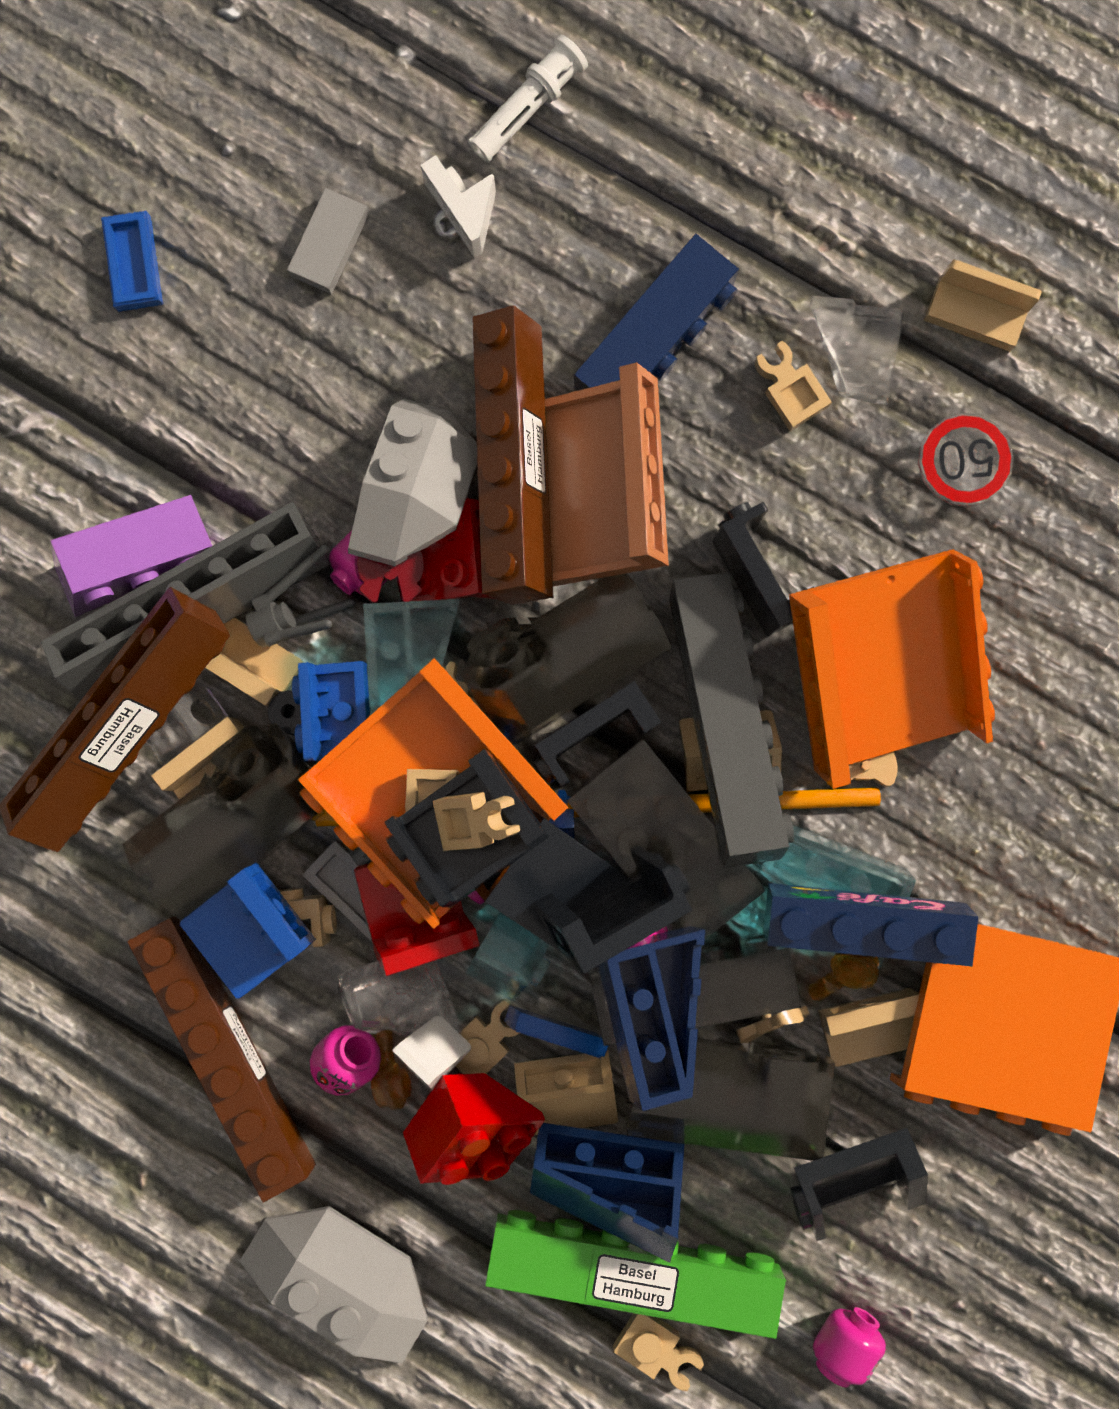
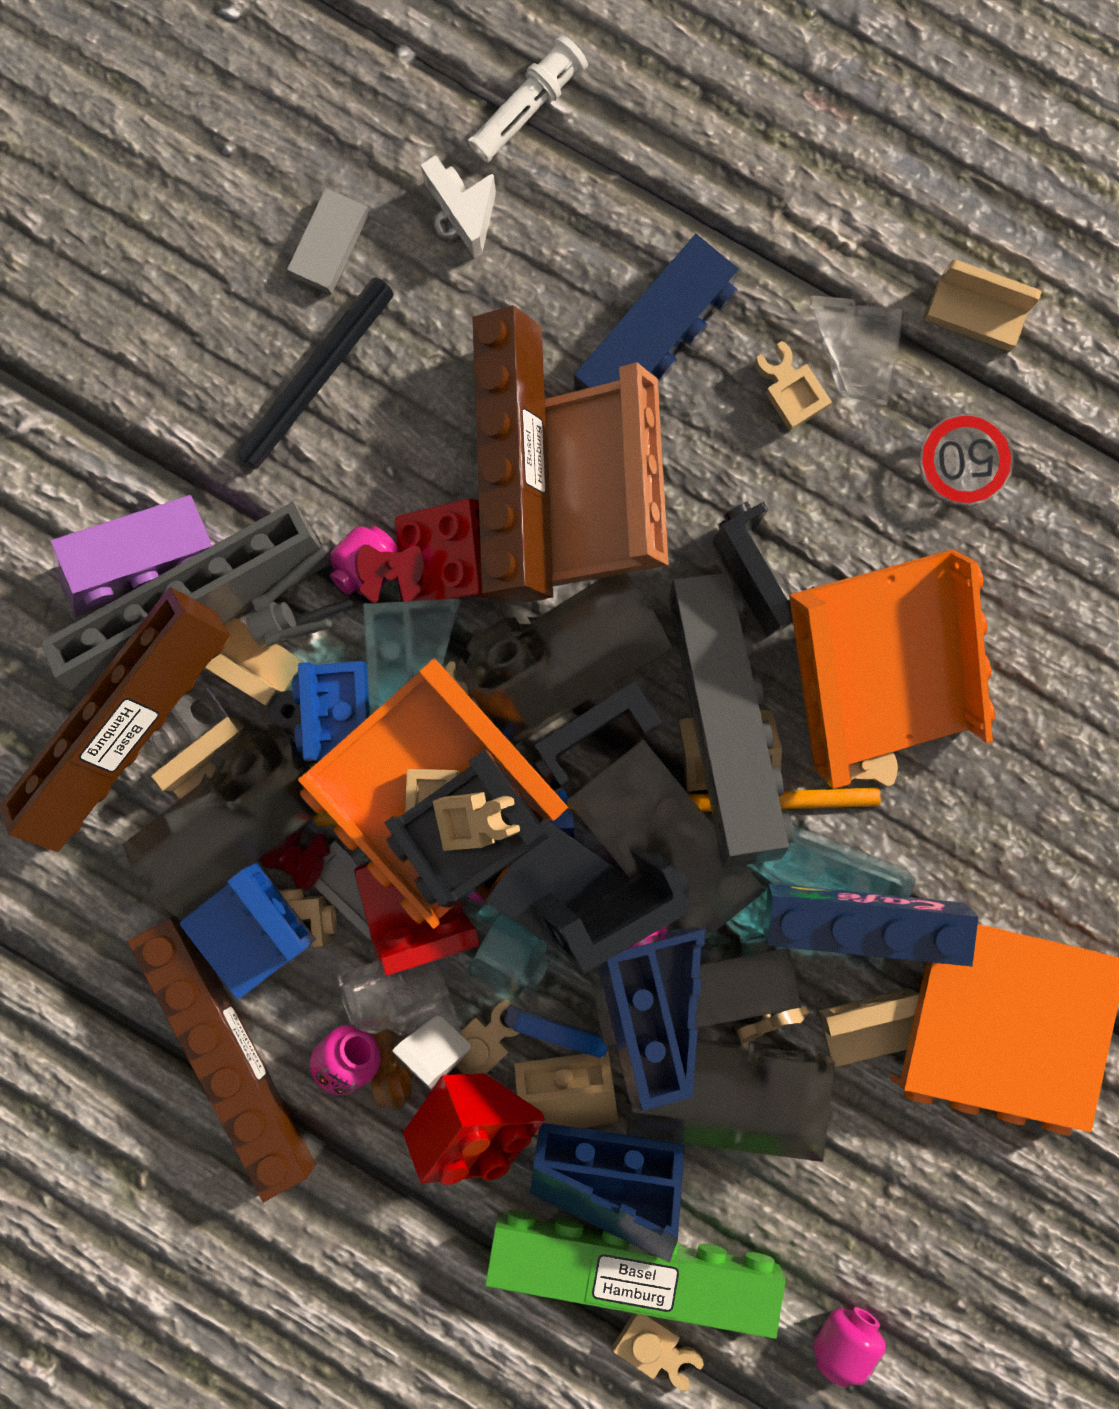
blue tile [101,211,163,312] -> none
light grey wedge [240,1206,428,1363] -> none
light grey wedge [348,398,478,566] -> none
black panel [790,1128,928,1241] -> none
clear orange plate [808,953,879,1001] -> none
none -> black axle [236,277,394,469]
none -> dark red piece [260,820,330,890]

